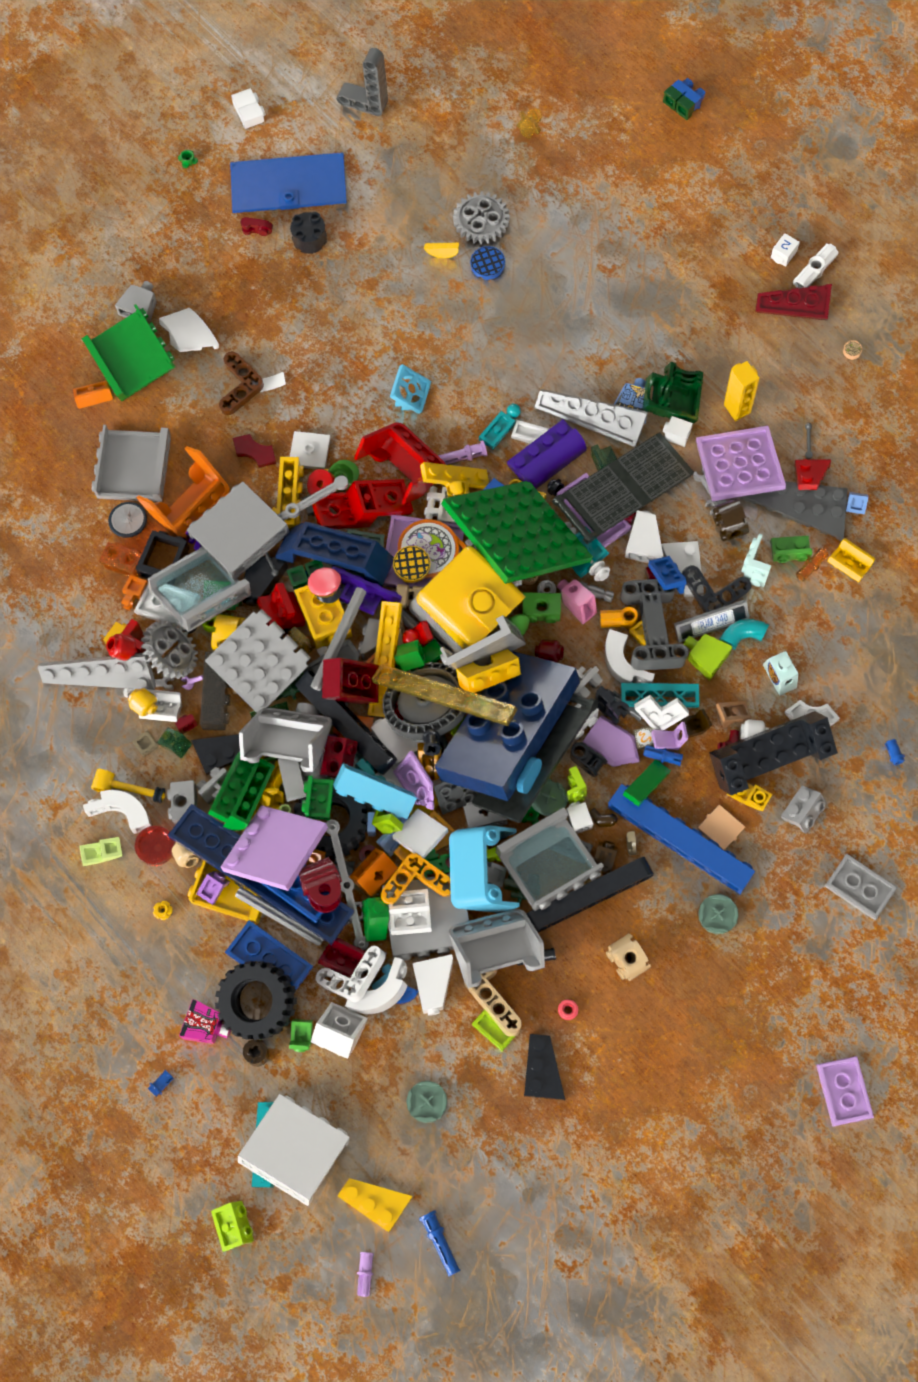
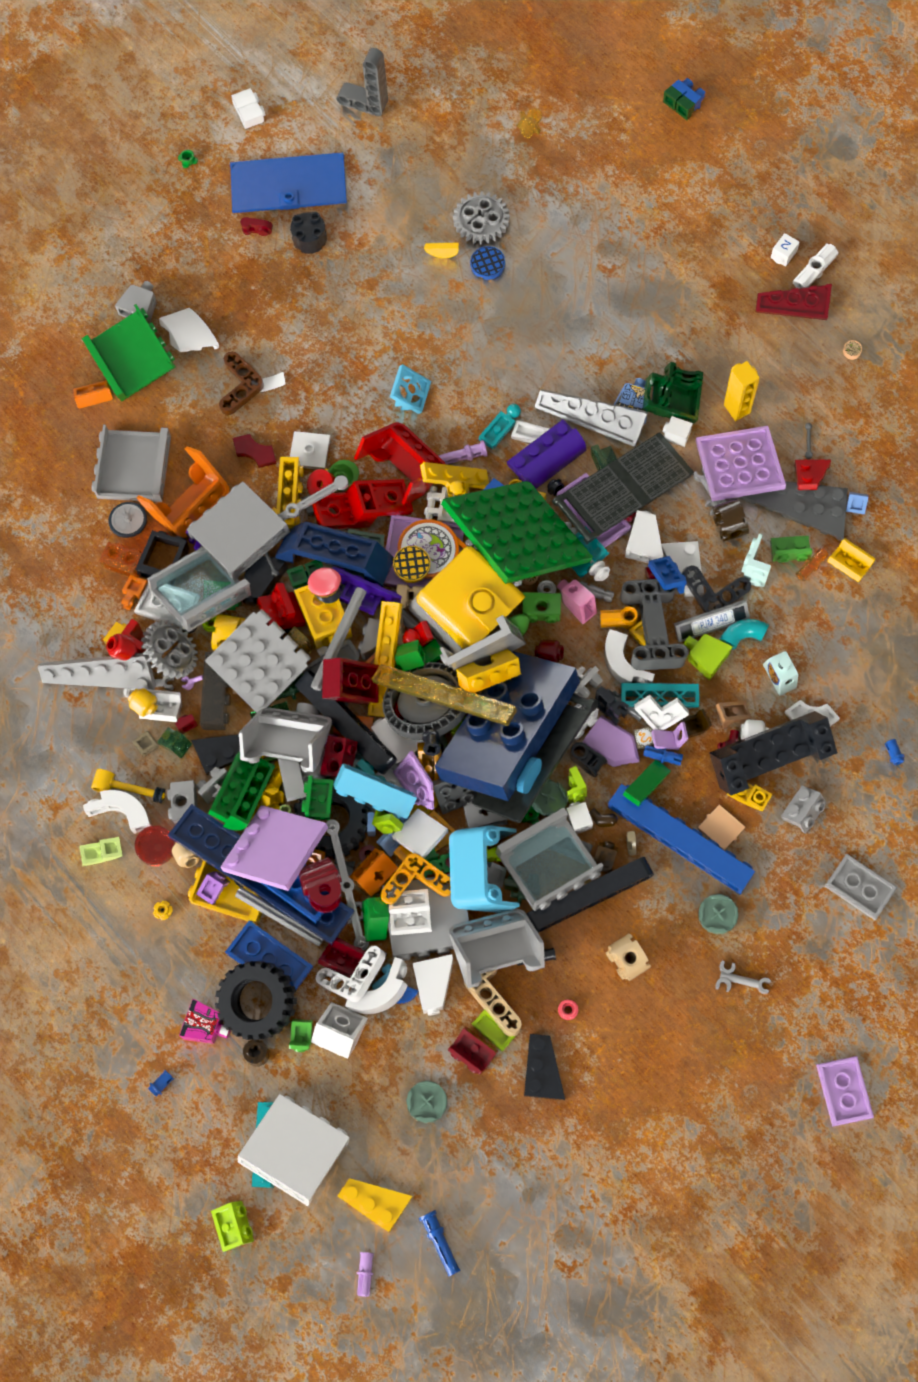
none -> dark red bracket [448,1027,498,1075]
none -> light grey bar [715,960,771,994]

